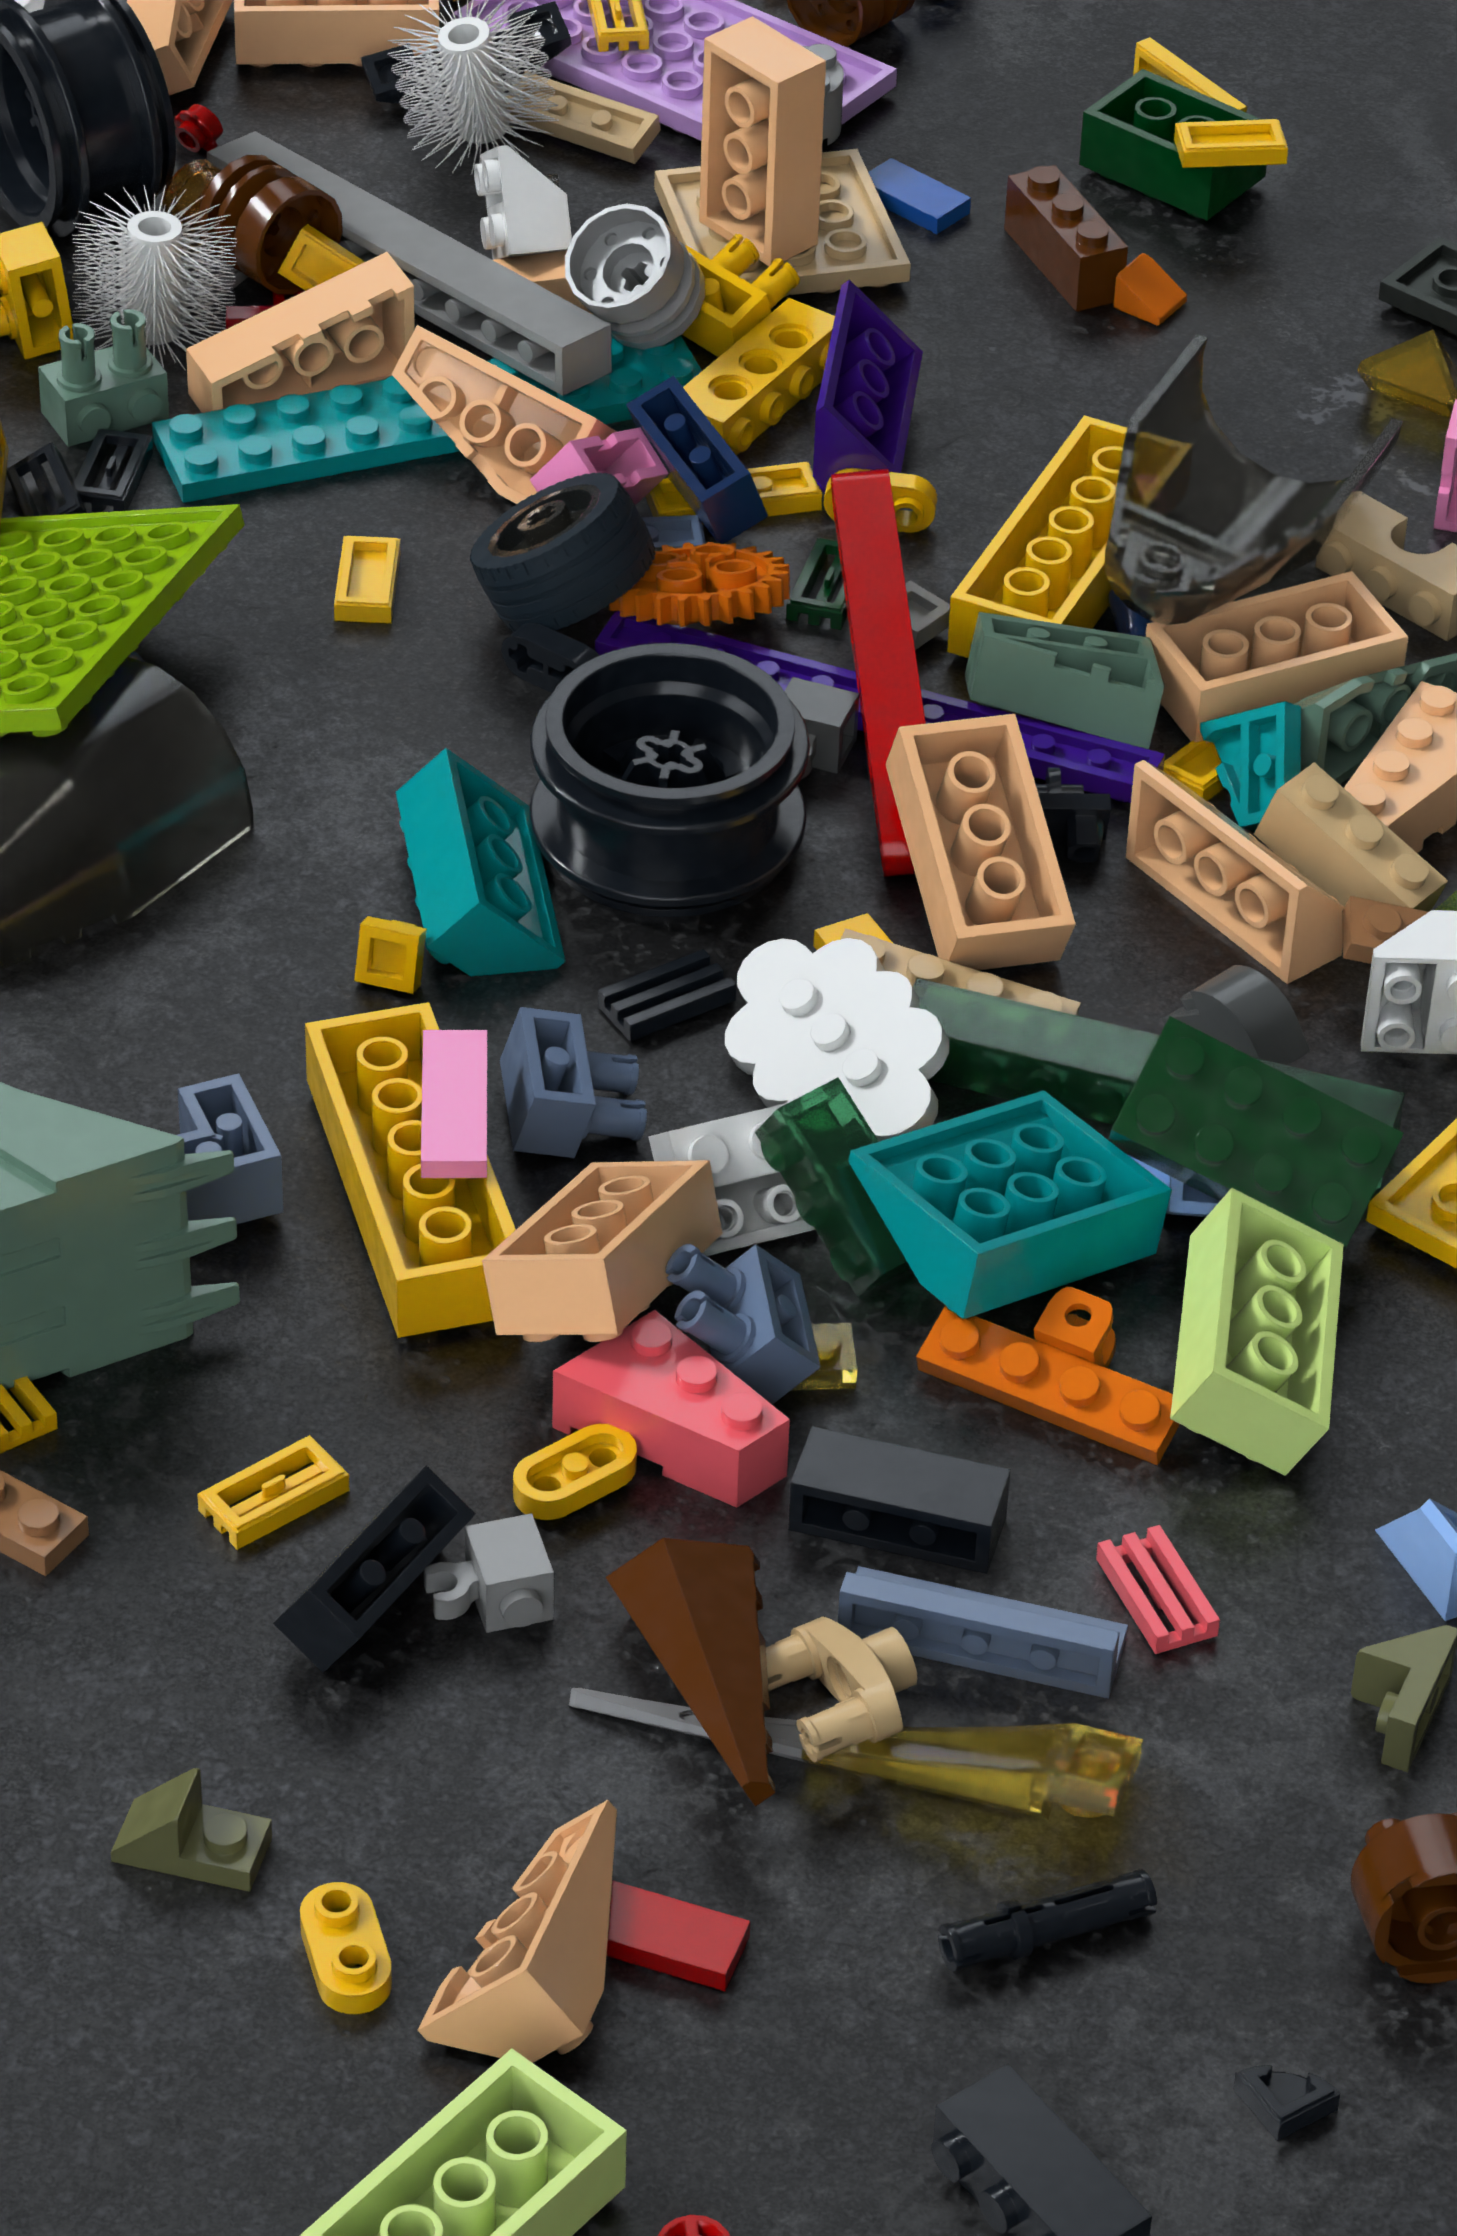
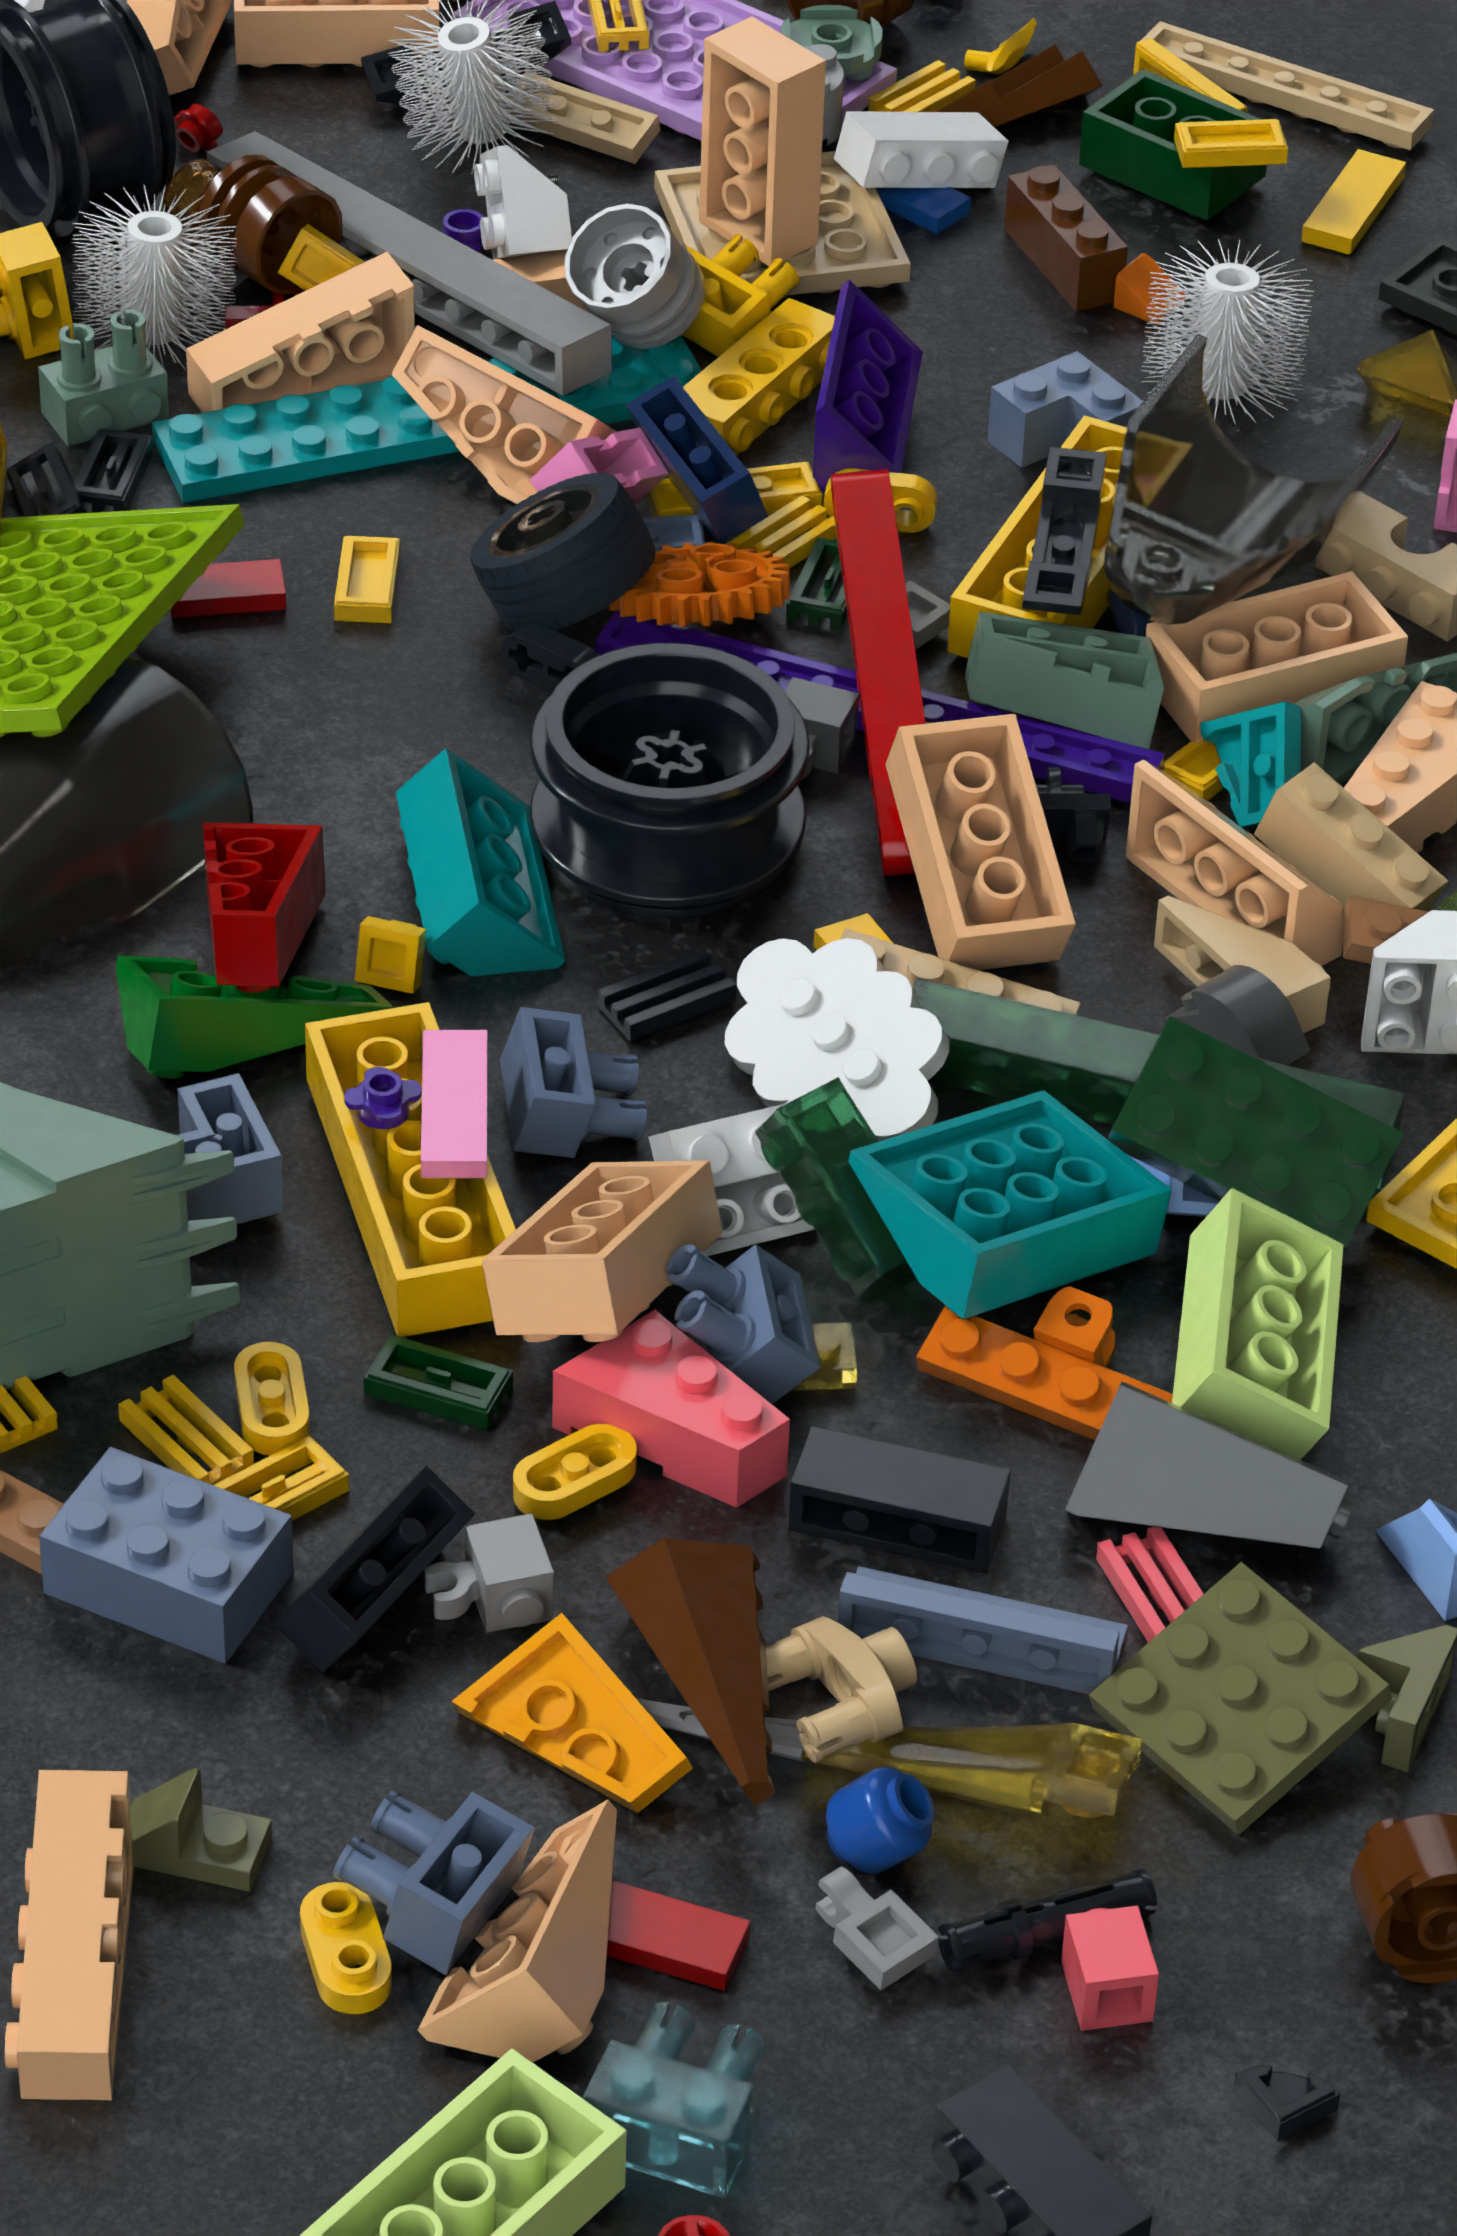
none -> light nougat wedge [5,1770,134,2101]
none -> sand blue brick [39,1447,294,1664]
none -> green wedge [116,956,394,1079]
none -> yellow tile [118,1375,254,1485]
none -> tile [170,559,286,618]
none -> red wedge [202,822,326,993]
none -> yellow plate [234,1342,310,1456]
none -> sand blue brick [332,1789,535,1975]
none -> dark purple plate [344,1067,422,1129]
none -> dark green tile [364,1334,513,1431]
none -> dark purple plate [442,209,484,253]
none -> light orange wing [451,1613,693,1814]
none -> clear light blue brick [583,2002,766,2199]
none -> yellow tile [726,495,837,569]
none -> sand green plate [781,5,883,80]
none -> light grey plate [815,1866,939,1990]
none -> blue head [826,1766,935,1875]
none -> white brick [834,111,1009,188]
none -> yellow tile [868,60,976,112]
none -> reddish brown wedge [936,44,1103,129]
none -> yellow bar [964,18,1037,75]
none -> sand blue brick [987,351,1147,468]
none -> black slope [1022,447,1107,615]
none -> coral brick [1061,1905,1159,2031]
none -> dark grey slope [1065,1381,1355,1548]
none -> olive plate [1089,1562,1392,1836]
none -> tan plate [1140,21,1434,150]
none -> white piece [1141,239,1314,424]
none -> tan slope [1154,896,1331,1033]
none -> yellow tile [1301,149,1407,255]

